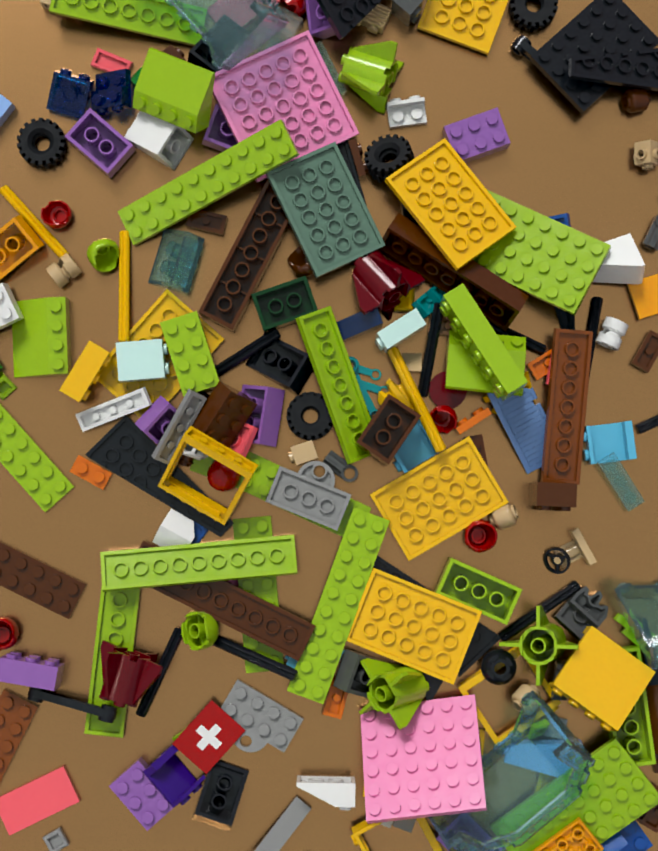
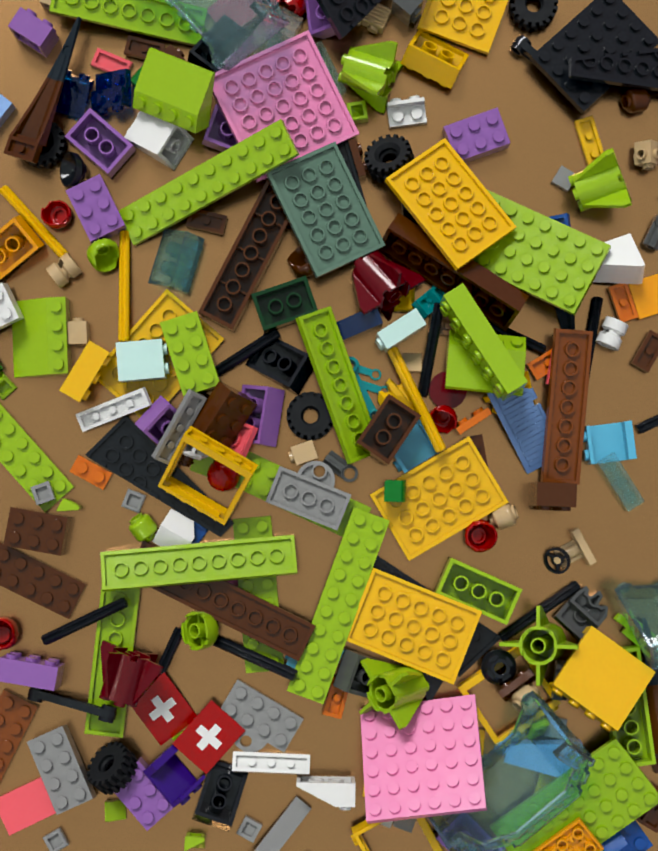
none -> reddish brown plate [3,17,82,164]
none -> reddish brown brick [3,507,71,556]
none -> medium lavender brick [8,7,59,58]
none -> light grey brick [27,724,97,815]
none -> light grey tile [30,481,56,505]
none -> black axle [41,598,128,645]
none -> lime slope [56,498,83,511]
none -> black piece [60,152,87,187]
none -> medium lavender brick [65,174,127,243]
none -> tan brick [67,318,90,346]
none -> black tyre [87,742,138,795]
none -> lime slope [105,799,126,822]
none -> light grey tile [121,489,147,513]
none -> reddish brown plate [124,35,166,60]
none -> lime head [129,513,157,542]
none -> red sticker [132,672,197,745]
none -> lime slope [184,832,206,851]
none -> white plate [232,751,310,775]
none -> light grey tile [236,815,263,843]
none -> lime slope [346,100,368,124]
none -> green piece [384,480,406,502]
none -> yellow slope [400,30,469,89]
none -> reddish brown plate [498,669,536,702]
none -> light grey tile [551,165,575,192]
none -> lime brick [568,148,632,212]
none -> yellow tile [574,116,604,166]
none -> orange plate [607,283,639,322]

